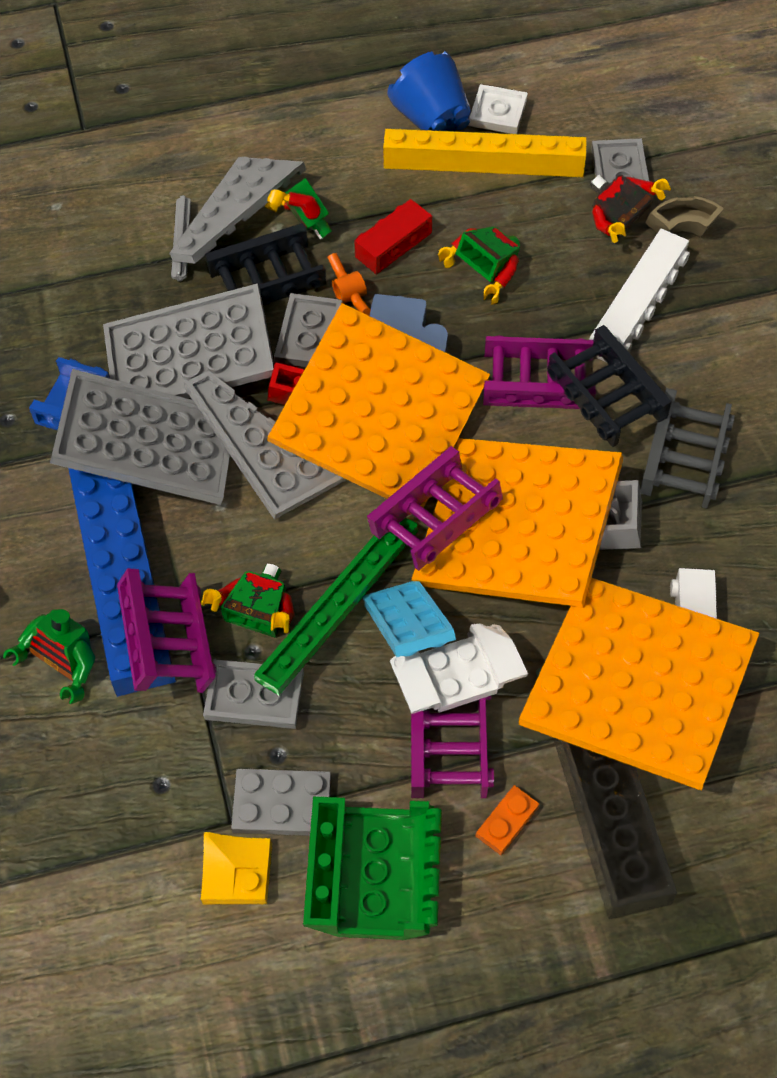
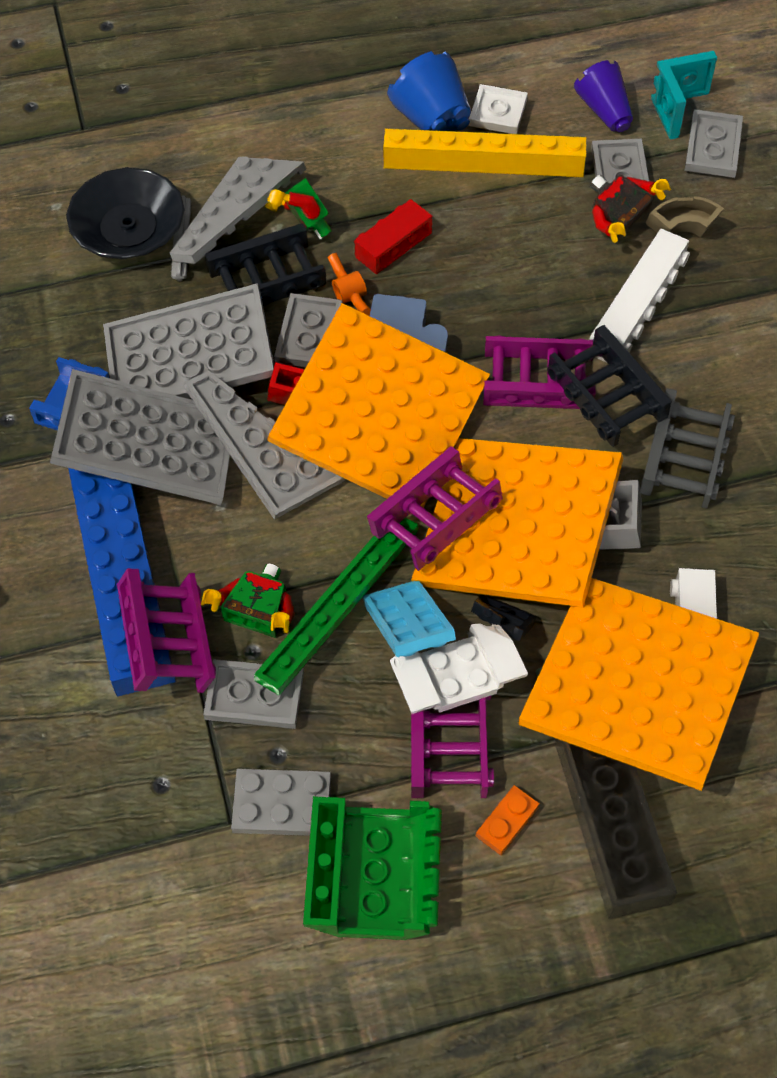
green torso [3,609,95,704] -> none
yellow plate [201,832,272,905] -> none
torso [438,227,520,305] -> none
none -> black dish [66,167,185,259]
none -> black wing [471,594,537,642]
none -> dark purple cone [574,60,633,133]
none -> teal bracket [651,51,717,140]
none -> light grey plate [685,109,743,178]

